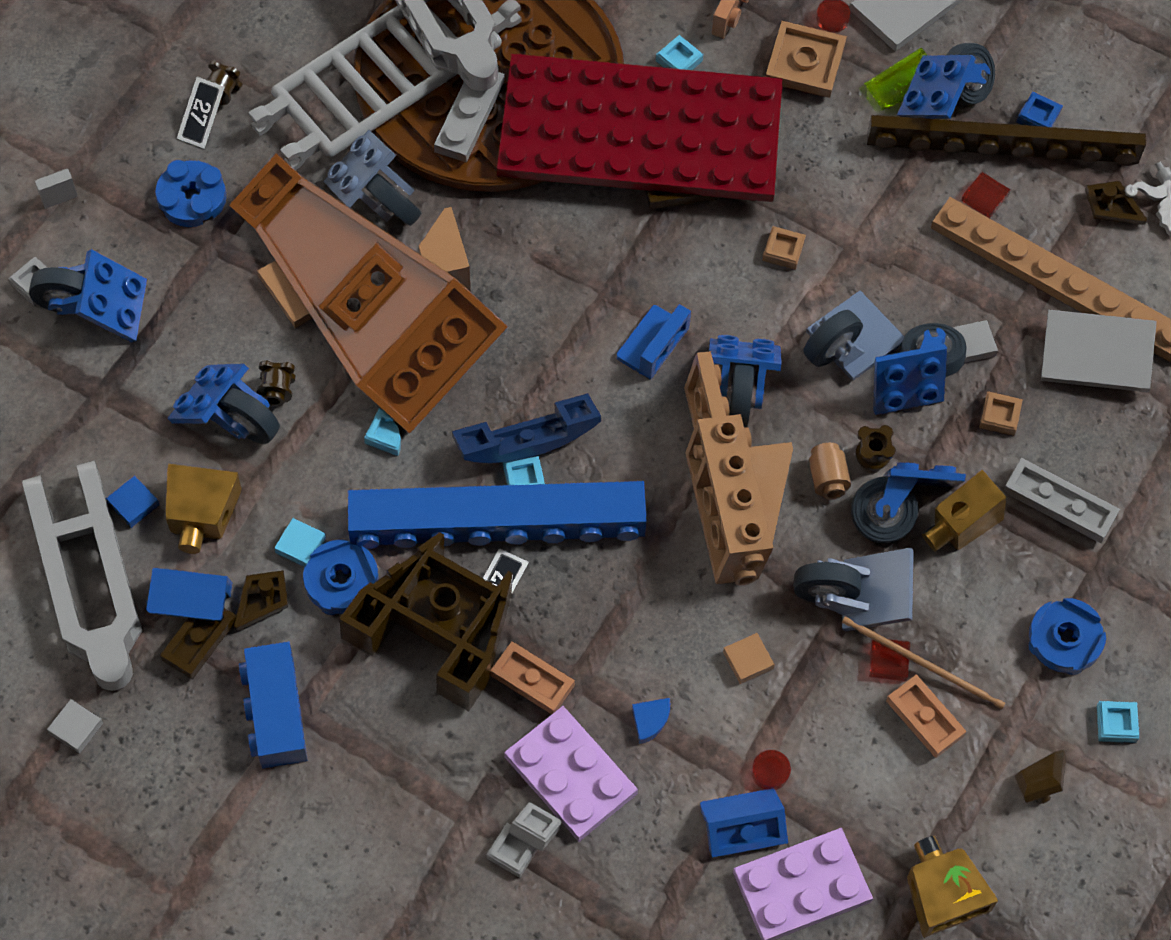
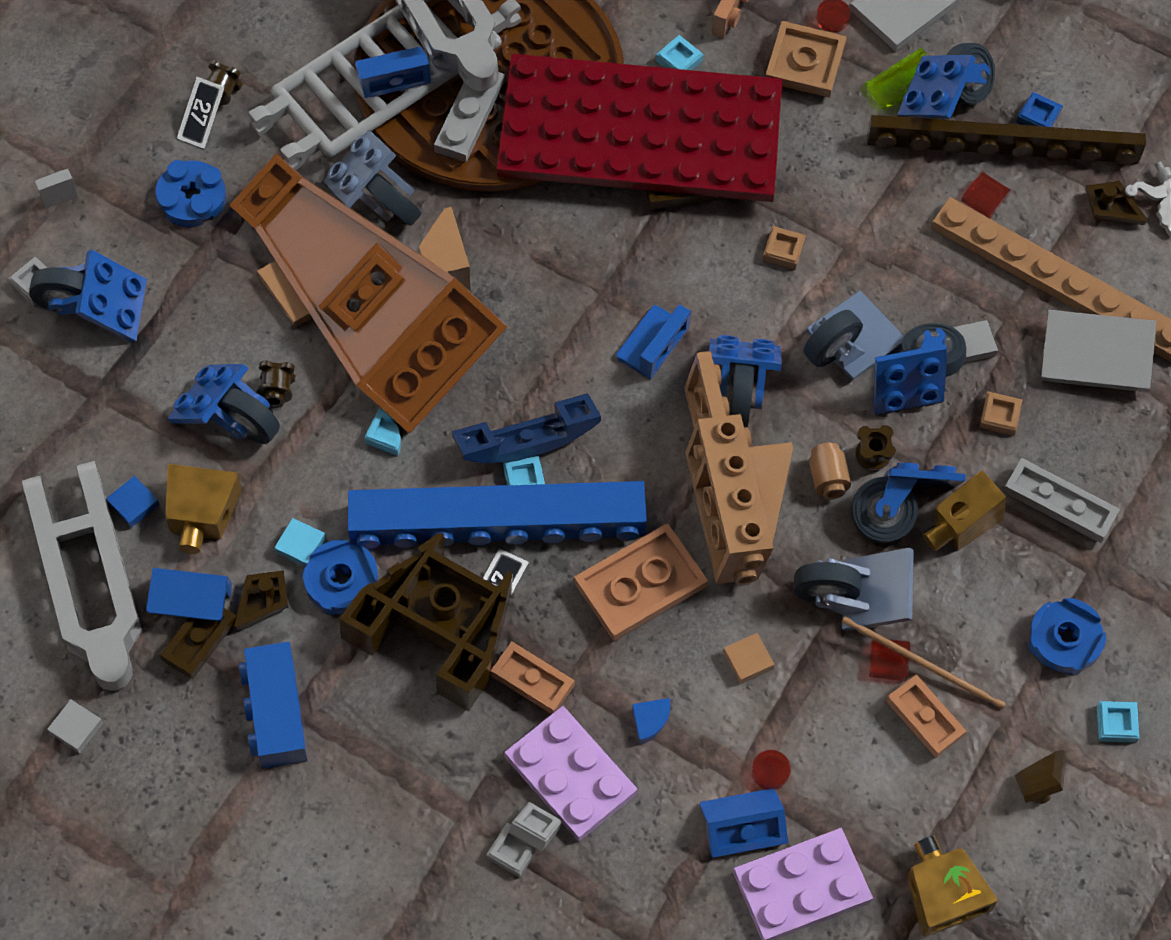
none -> blue panel [355,47,431,99]
none -> nougat plate [574,523,708,641]

